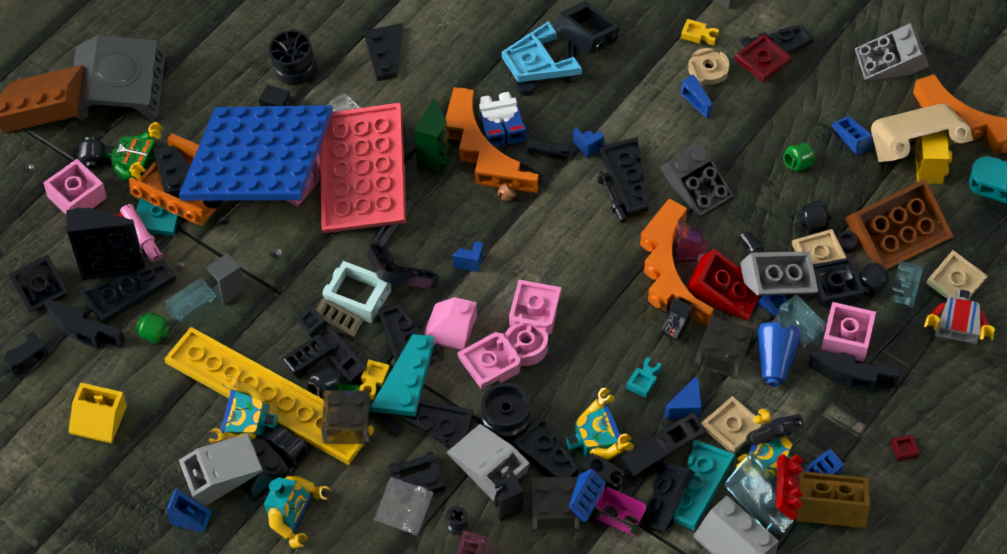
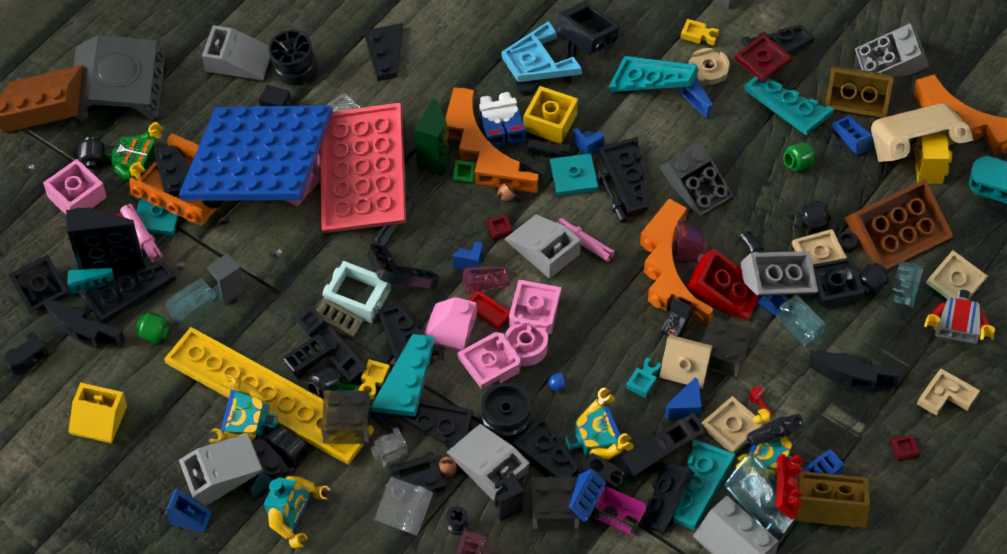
blue cone [757,322,802,387] -> none
bright pink brick [821,302,876,362] -> none
none -> teal slope [68,268,115,295]
none -> light grey slope [202,25,271,80]
none -> clear brick [371,427,408,466]
none -> nougat hinge [439,456,457,477]
none -> green slope [453,160,477,183]
none -> clear pink slope [462,266,511,294]
none -> red tile [468,290,510,331]
none -> dark red tile [486,214,514,241]
none -> light grey slope [505,214,581,279]
none -> yellow brick [523,86,578,144]
none -> blue hinge [549,372,566,392]
none -> teal plate [550,154,598,197]
none -> bright pink pin [557,218,615,262]
none -> teal wing [609,56,699,92]
none -> tan plate [659,335,712,389]
none -> teal wing [744,77,834,136]
none -> red hand [749,386,773,415]
none -> pearl gold slope [825,65,894,118]
none -> tan plate [917,368,980,416]

